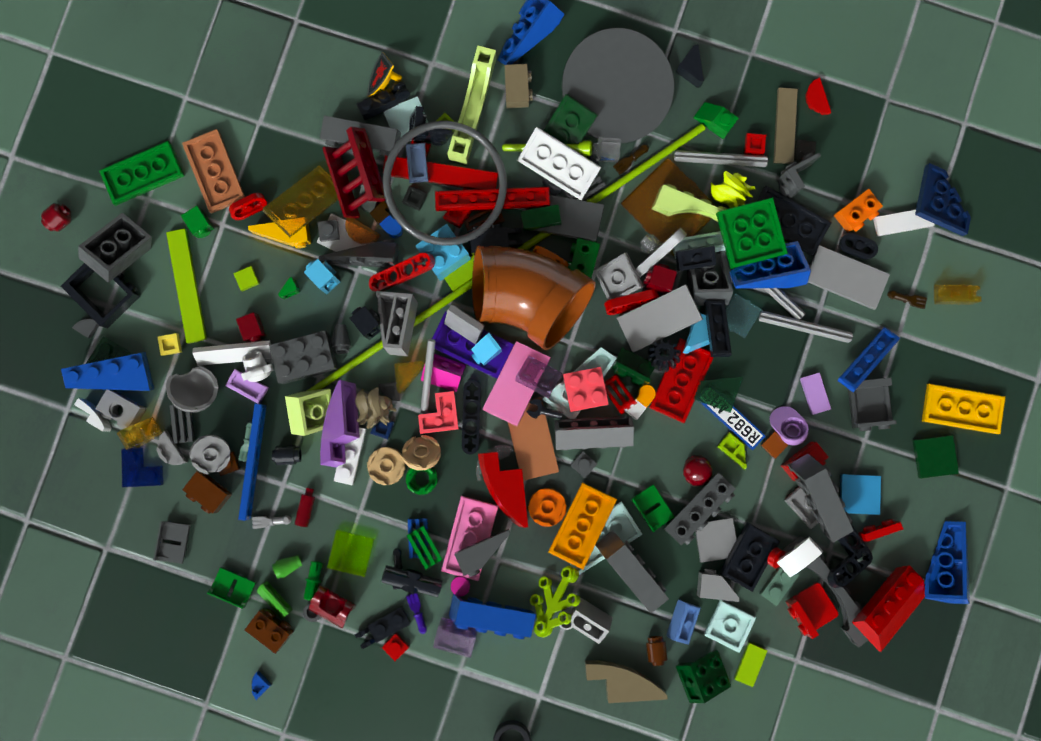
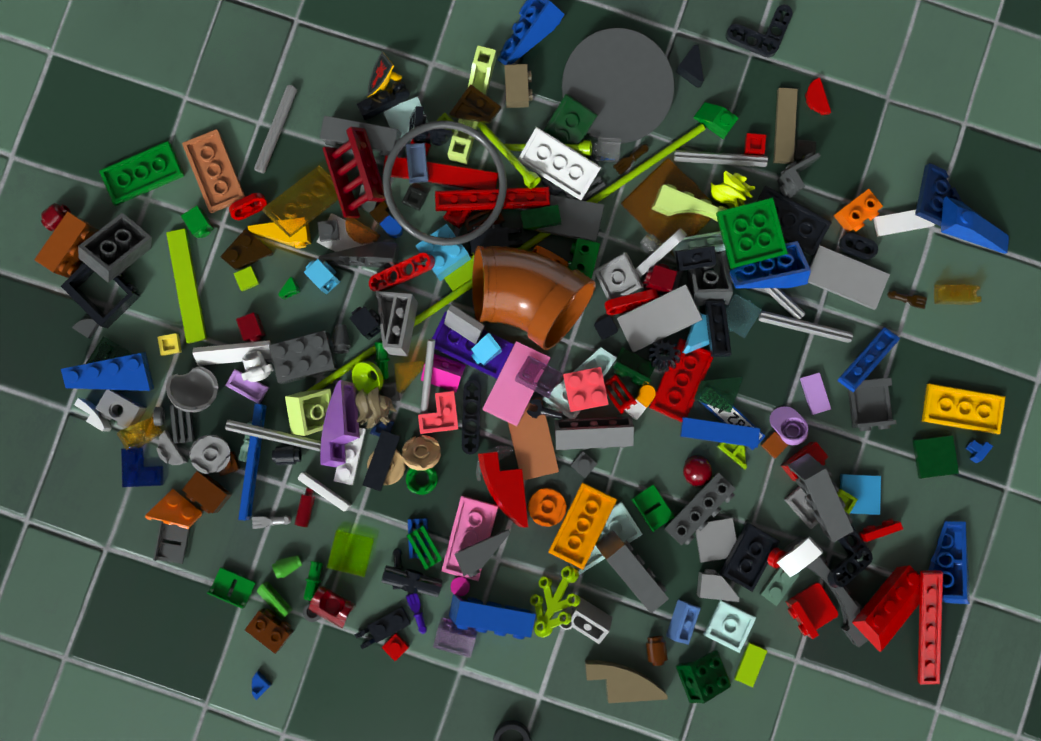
none -> dark orange brick [34,212,99,278]
none -> orange wing [145,489,202,529]
none -> dark grey tile [153,407,165,426]
none -> dark brown wing [220,229,274,270]
none -> light grey axle [225,420,321,451]
none -> light grey axle [254,85,297,173]
none -> white tile [298,472,352,511]
none -> lime piece [352,361,383,394]
none -> black tile [363,430,401,492]
none -> green axle [374,341,390,380]
none -> dark brown wing [449,84,502,124]
none -> lime piece [478,122,541,189]
none -> black piece [594,316,618,340]
none -> blue tile [680,417,760,448]
none -> black beam [725,4,793,58]
none -> lime tile [837,489,858,514]
none -> red tile [918,570,943,685]
none -> blue wedge [941,196,1009,254]
none -> blue tile [966,440,993,463]

